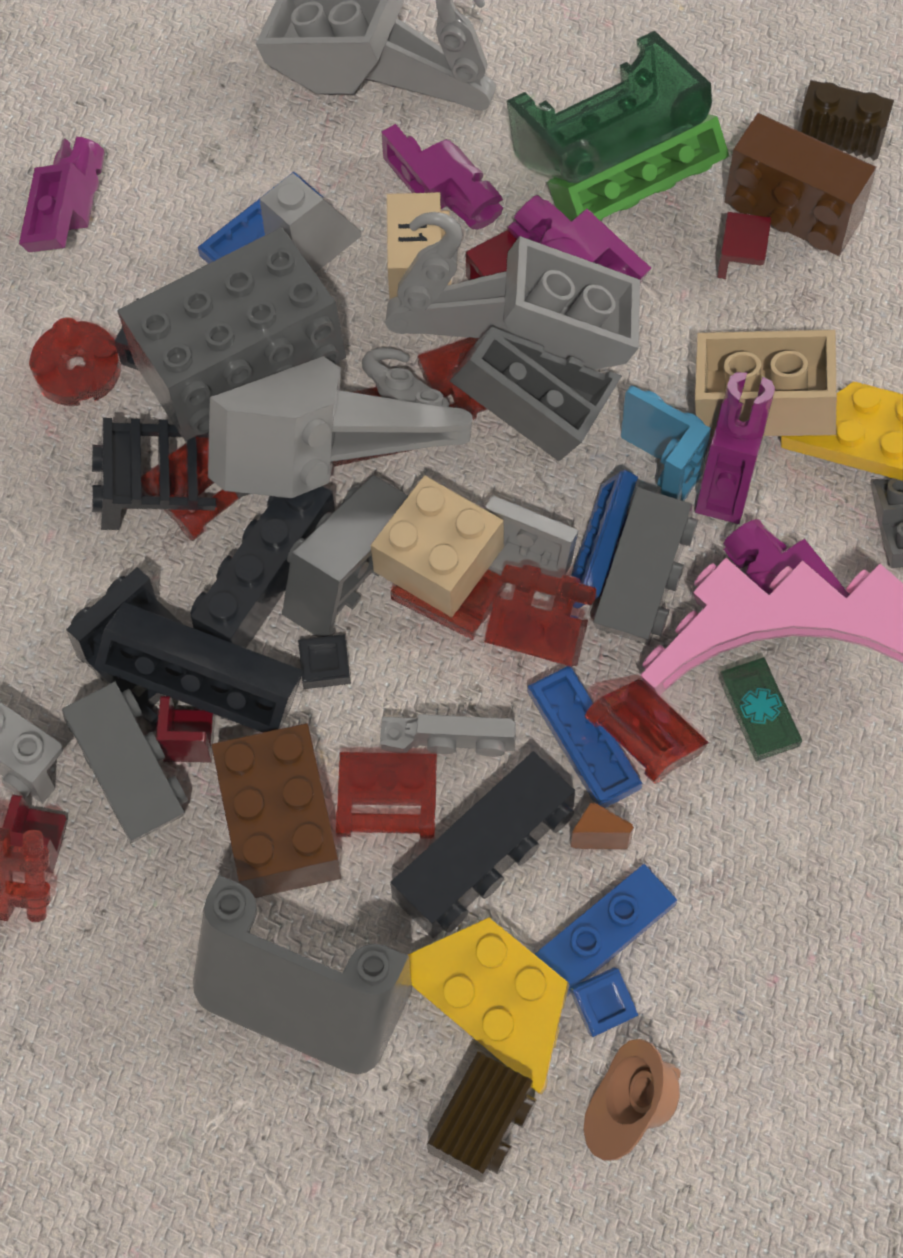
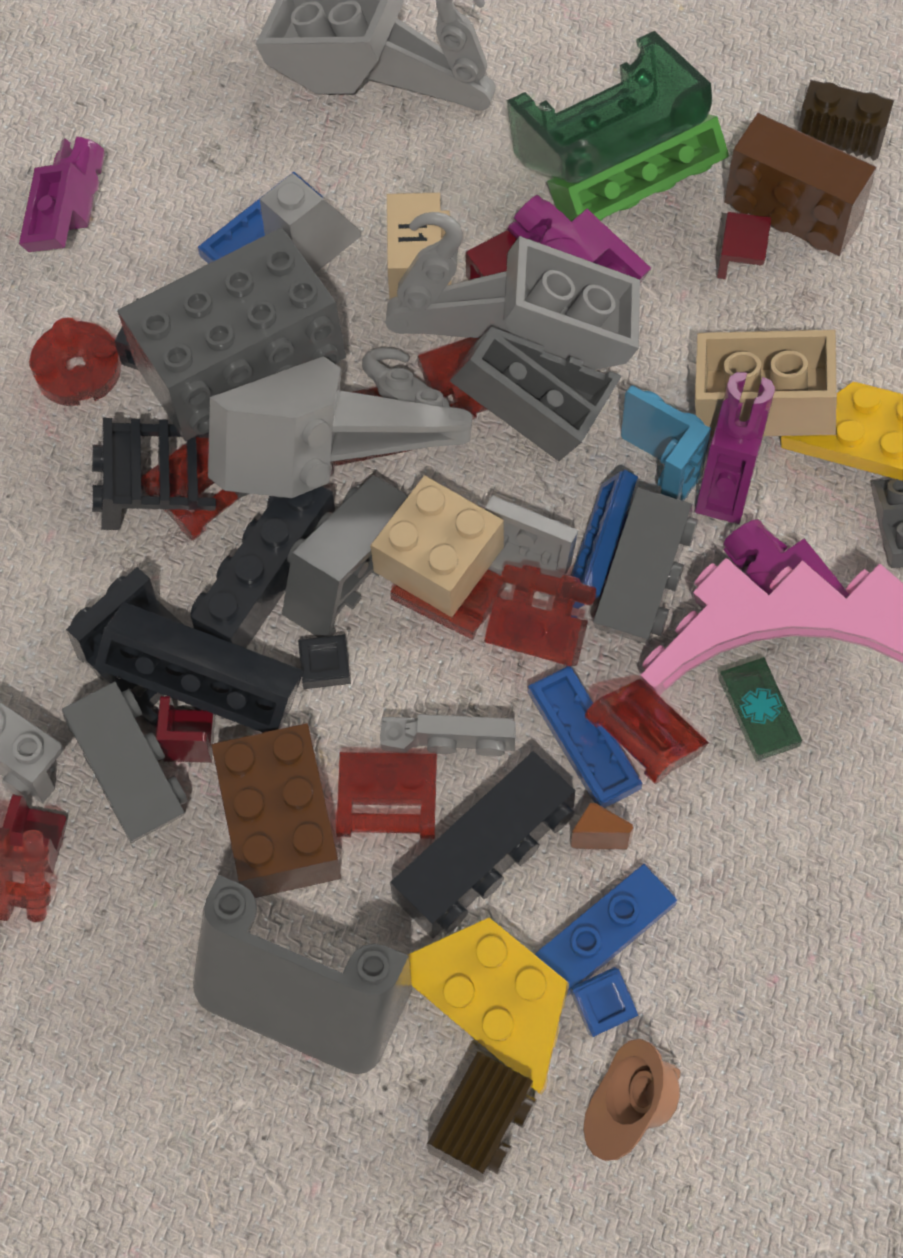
magenta plate [381,124,503,230] -> none

